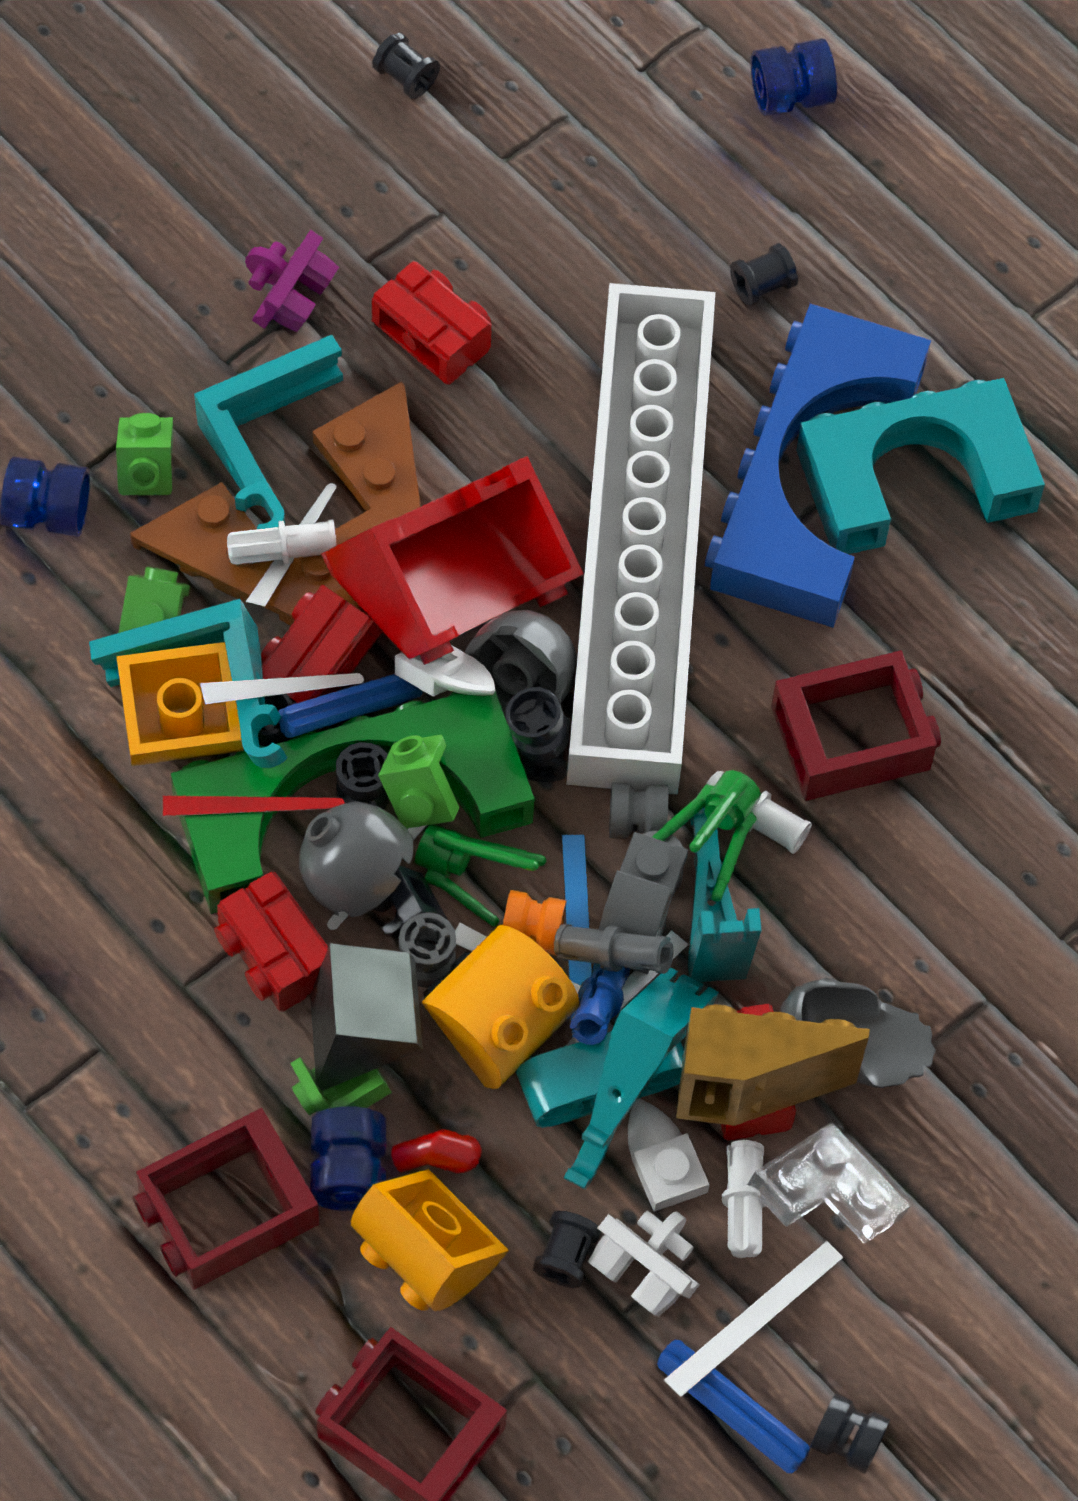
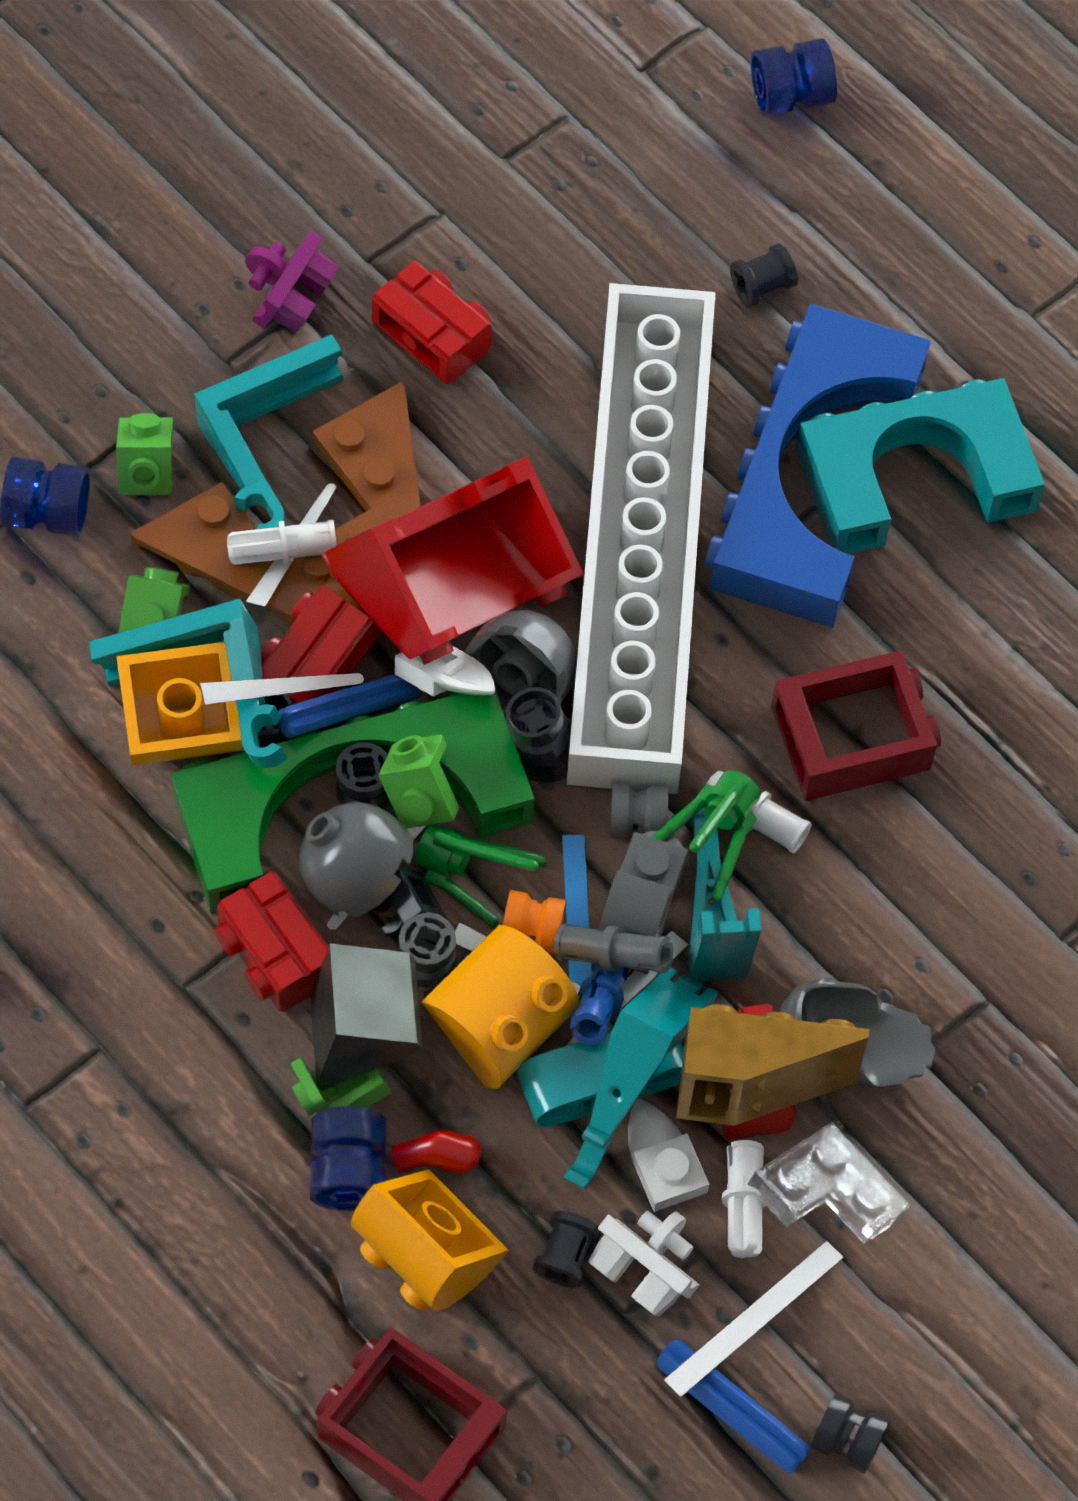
dark red window [132,1108,319,1290] -> none
red sticker [163,796,345,816] -> none
black bush [372,32,440,99] -> none

